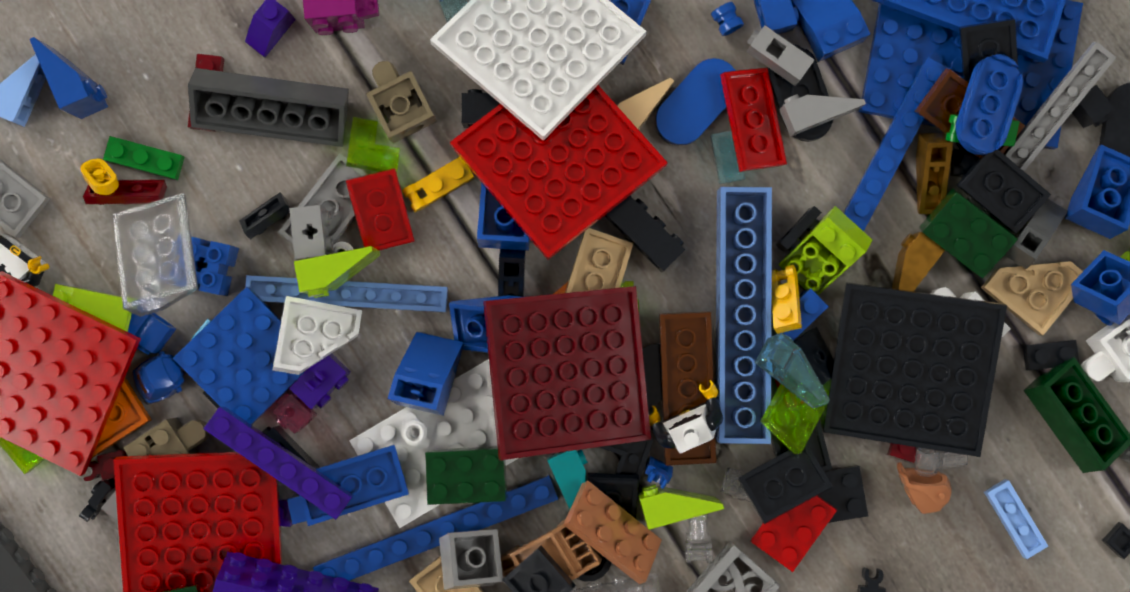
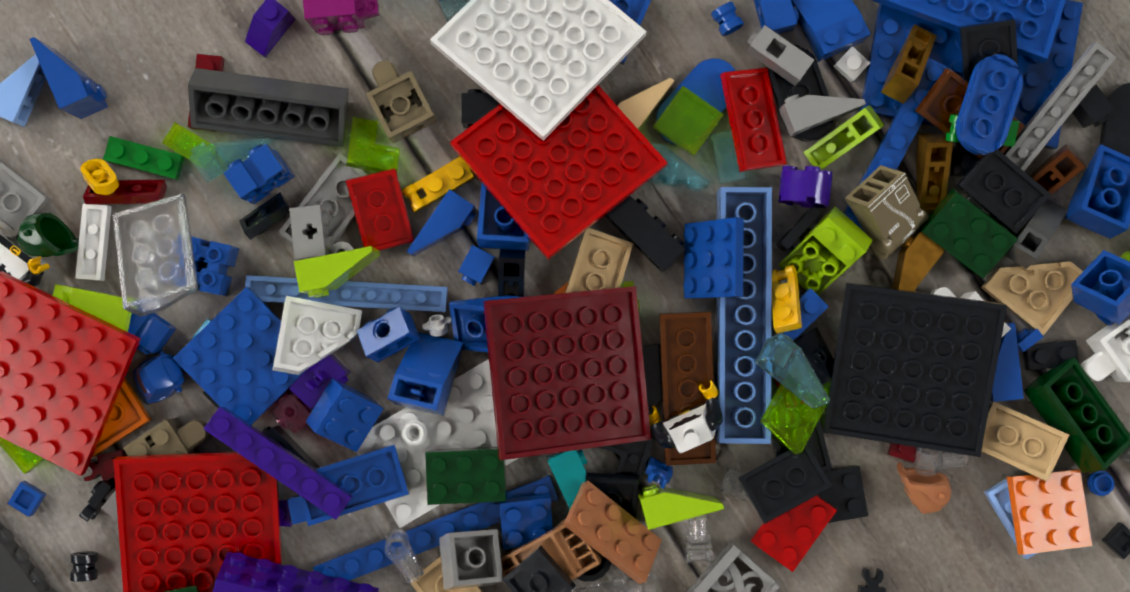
none -> blue plate [7,481,46,517]
none -> dark green helmet [17,213,79,257]
none -> black wheel [70,551,98,582]
none -> white plate [75,204,112,281]
none -> clear neon green plate [162,122,220,170]
none -> clear light blue slope [189,137,272,183]
none -> blue brick [223,144,295,205]
none -> blue brick [305,378,384,452]
none -> blue brick [357,307,420,363]
none -> clear piece [384,529,424,583]
none -> blue slope [406,189,477,256]
none -> white plate [422,314,452,336]
none -> blue brick [458,245,496,286]
none -> blue plate [499,494,553,549]
none -> clear light blue slope [649,143,710,191]
none -> clear neon green plate [653,86,724,157]
none -> blue plate [684,217,744,299]
none -> dark purple brick [778,166,833,208]
none -> lime slope [803,105,884,170]
none -> white plate [833,46,870,83]
none -> dark tan piece [845,165,929,260]
none -> pearl gold slope [881,24,937,104]
none -> tan plate [981,402,1069,482]
none -> blue slope [990,323,1024,402]
none -> plate [1007,469,1092,555]
none -> blue plate [1016,328,1044,352]
none -> reddish brown slope [1030,144,1085,196]
none -> blue plate [1087,471,1115,496]

